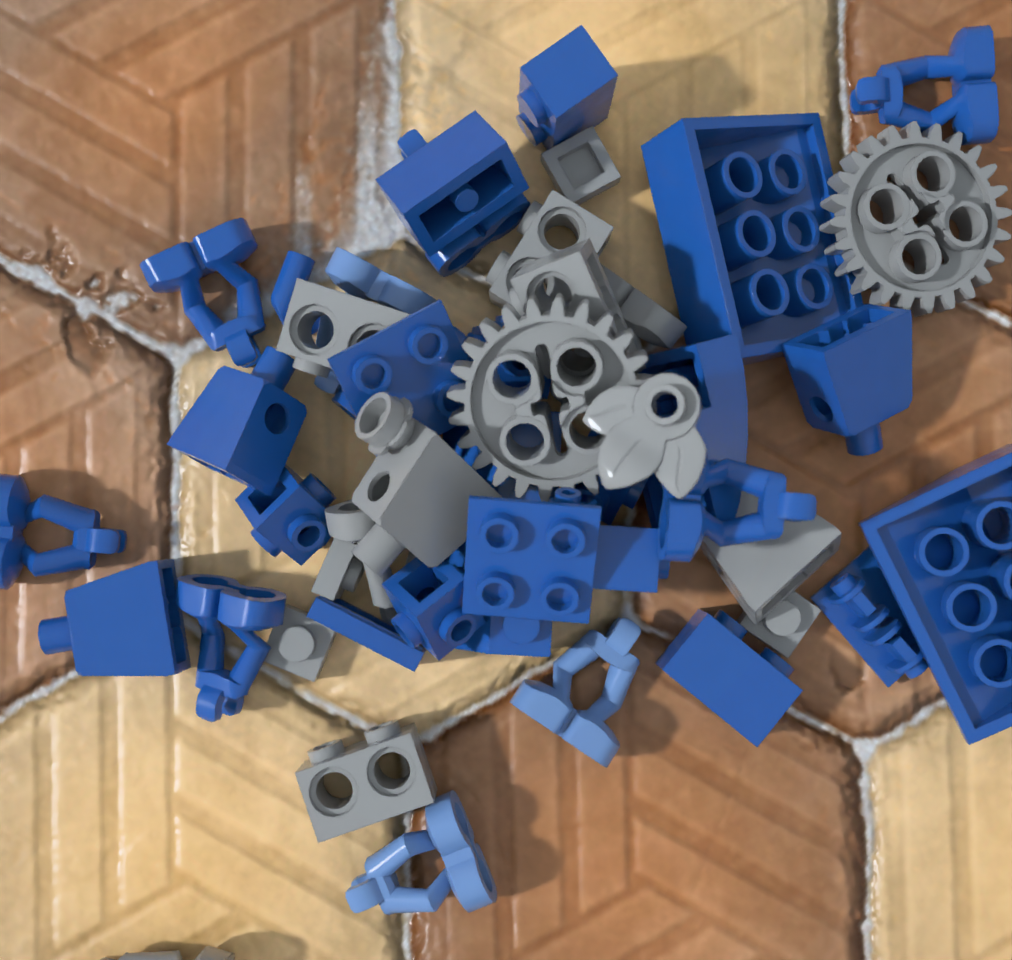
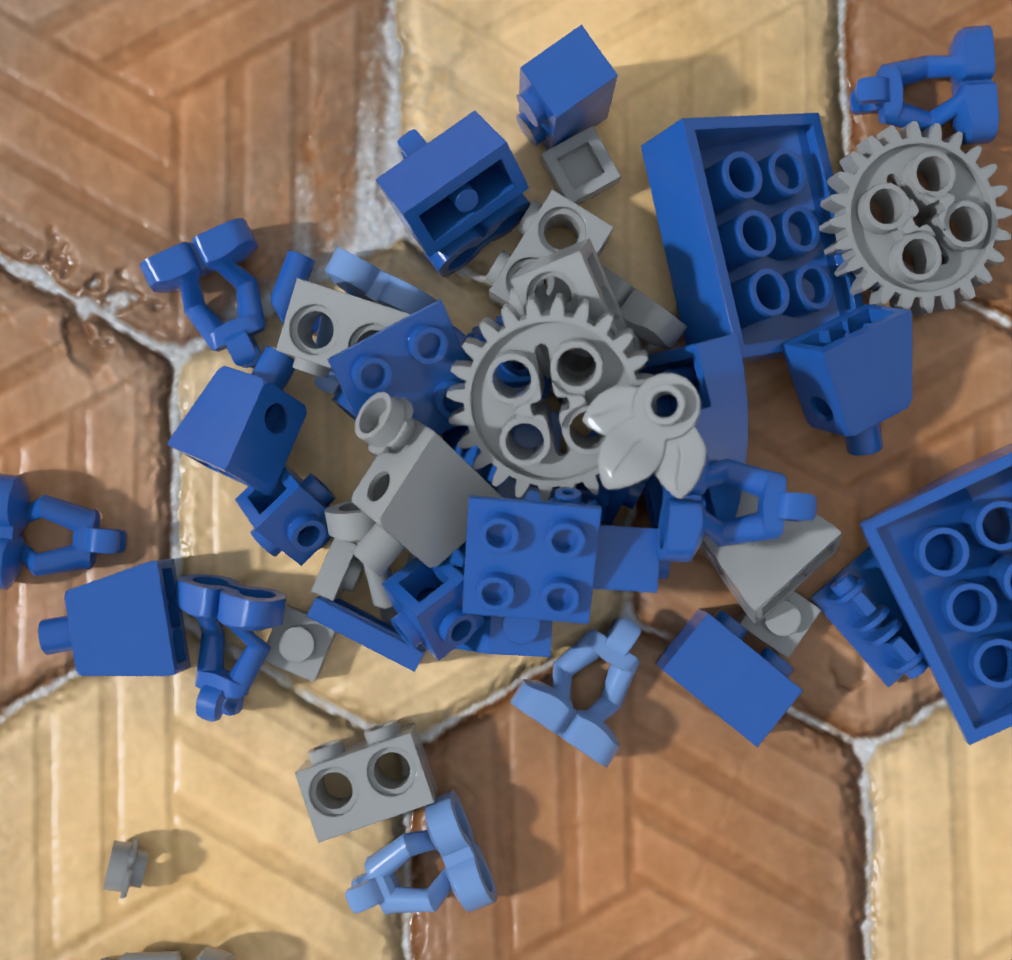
none -> light grey plate [103,837,149,899]

